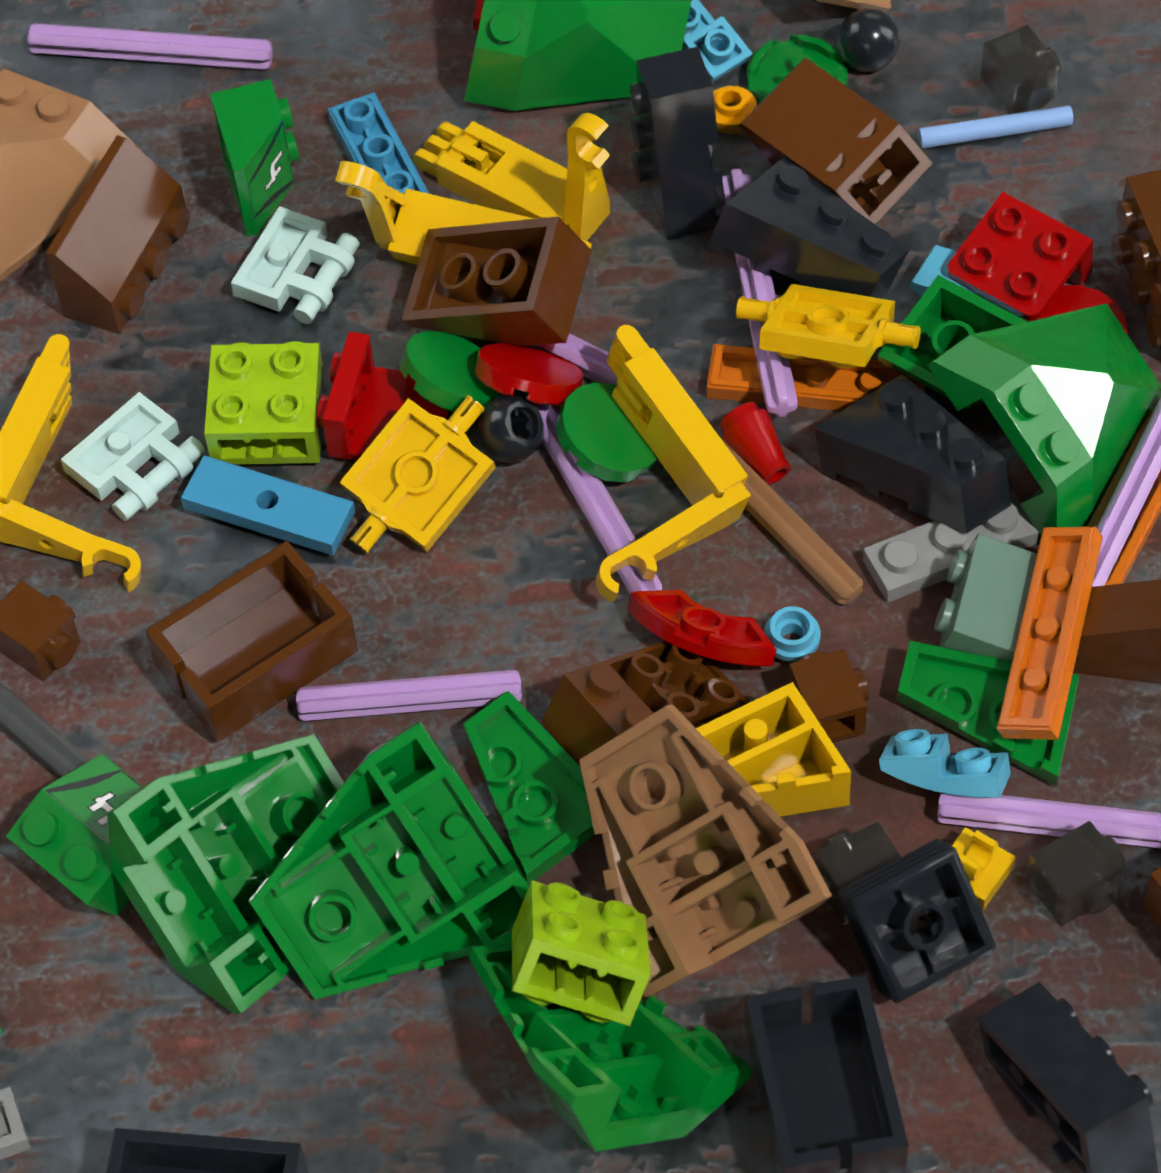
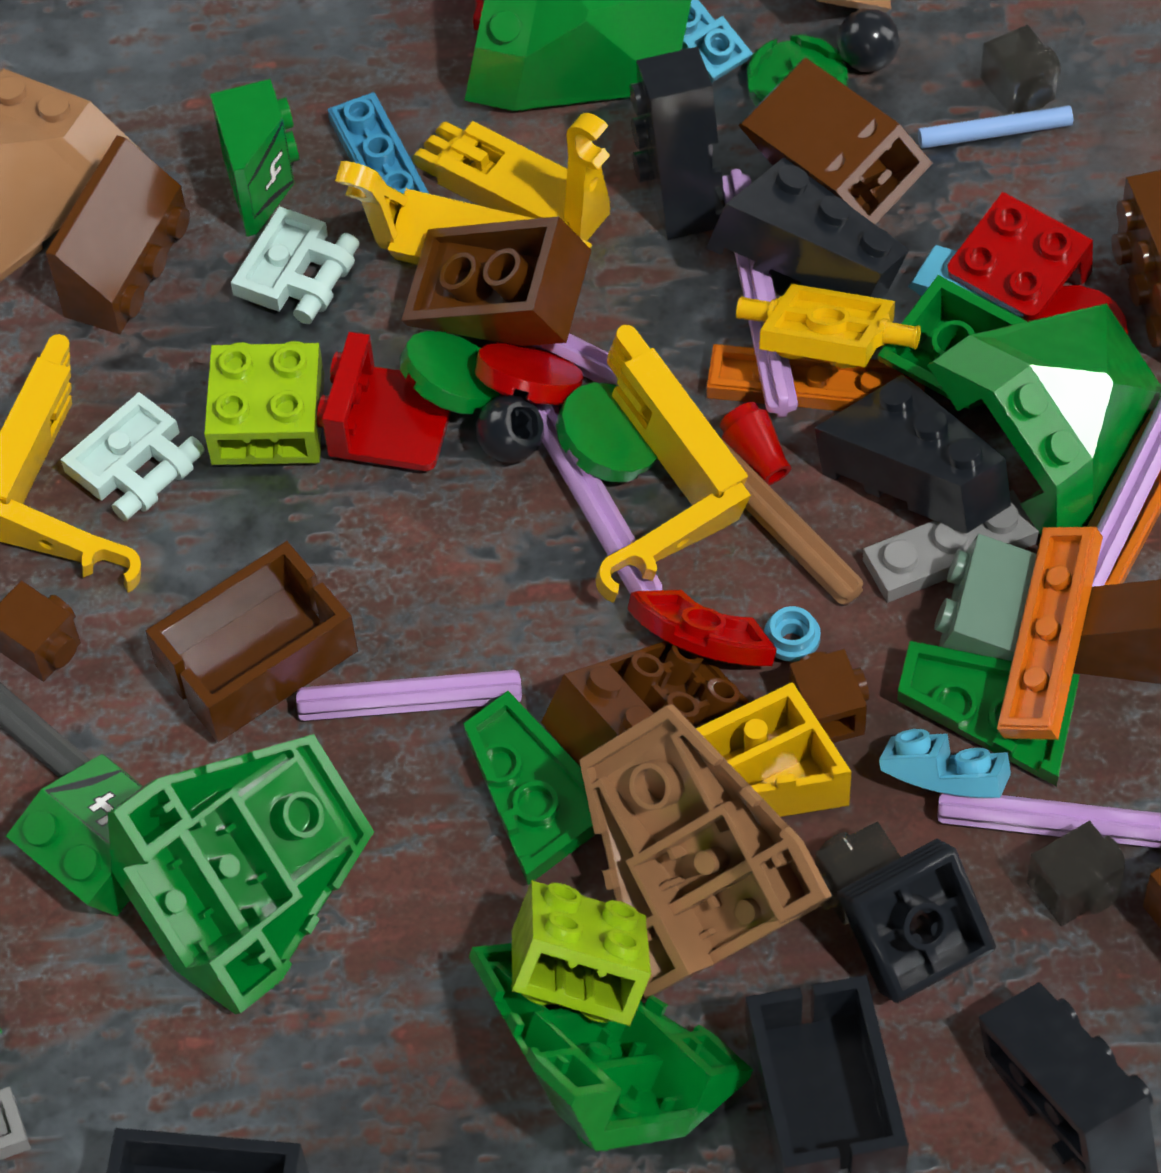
lavender axle [27,23,273,70] -> none
dark azure tile [181,455,355,556] -> none
green wedge [249,720,529,1000] -> none
yellow plate [339,395,496,554] -> none
light orange plate [713,86,757,134] -> none
yellow tile [952,827,1016,911] -> none

